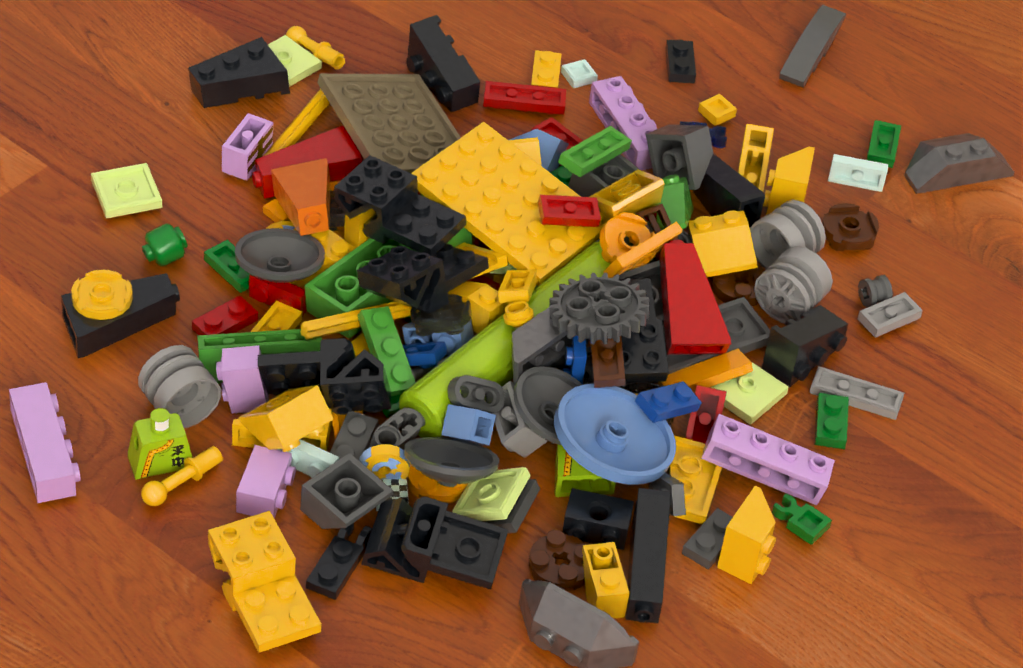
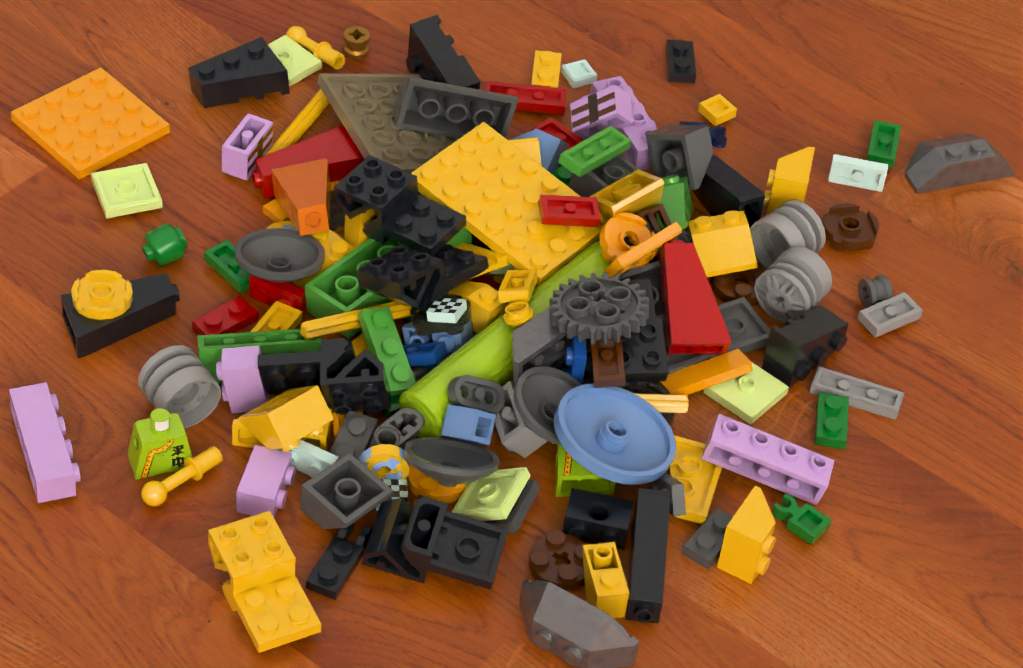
blue plate [635,381,702,423] -> none
red slope [685,385,727,444] -> none
yellow slope [738,124,774,192] -> none
dark grey slope [779,5,846,88] -> none
none -> light orange plate [11,67,170,180]
none -> pearl gold wheel [343,26,370,60]
none -> dark grey slope [393,77,518,139]
none -> light aqua tile [426,298,467,323]
none -> lavender brick [570,84,633,140]

